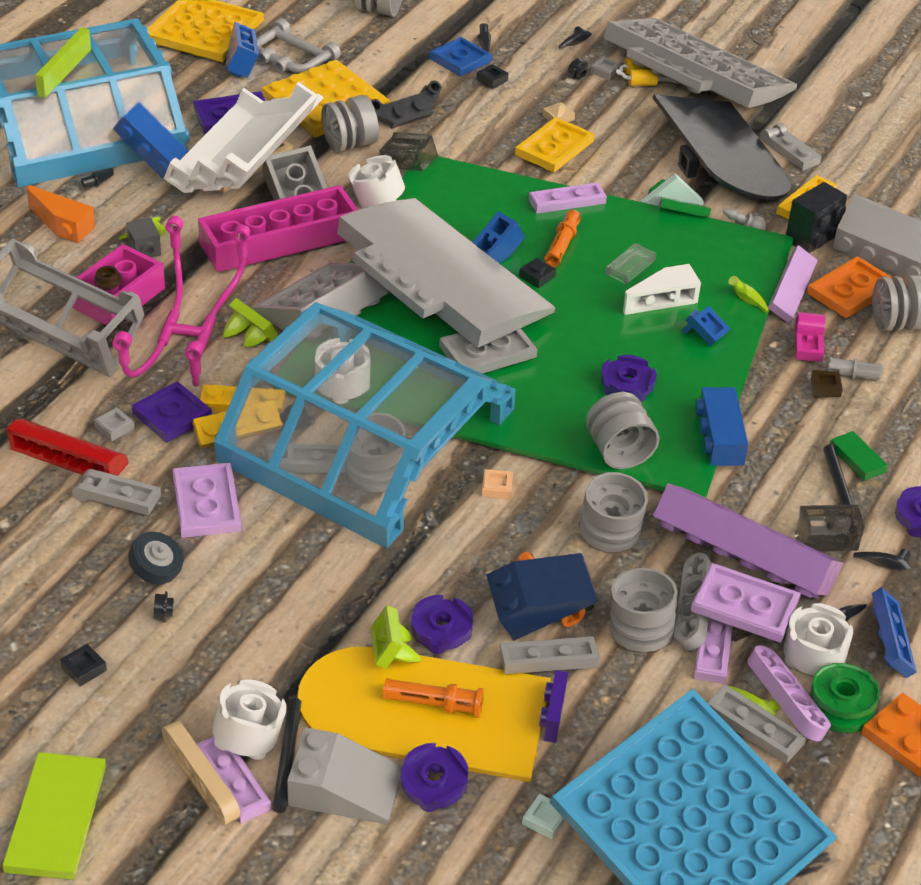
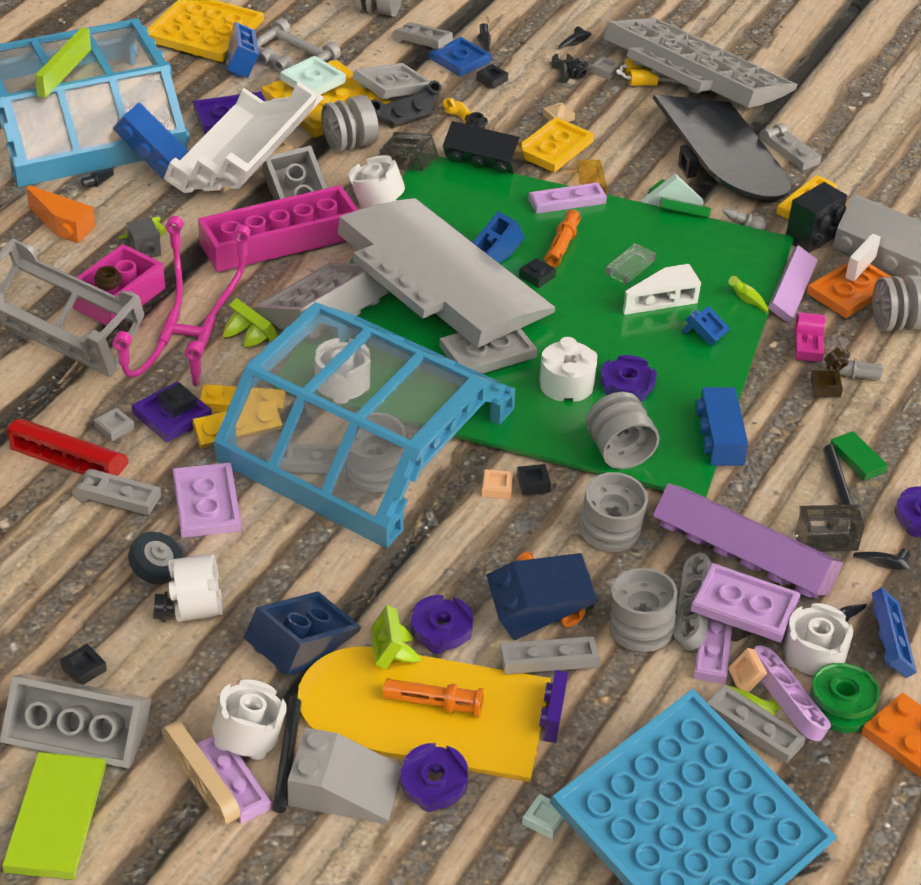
none -> light grey slope [0,673,152,768]
none -> black plate [157,383,197,417]
none -> white brick [169,554,223,622]
none -> dark blue slope [244,591,361,675]
none -> light aqua plate [280,56,346,94]
none -> light grey plate [352,63,431,100]
none -> light grey plate [392,22,453,50]
none -> yellow arm [442,98,471,122]
none -> black slope [443,121,525,174]
none -> black plate [465,112,488,129]
none -> black plate [516,464,551,495]
none -> white brick [539,337,597,402]
none -> pearl dark grey bar [551,53,574,83]
none -> clear yellow tile [576,160,607,194]
none -> light nougat tile [728,648,767,692]
none -> dark brown plate [824,347,850,372]
none -> white tile [845,234,881,282]

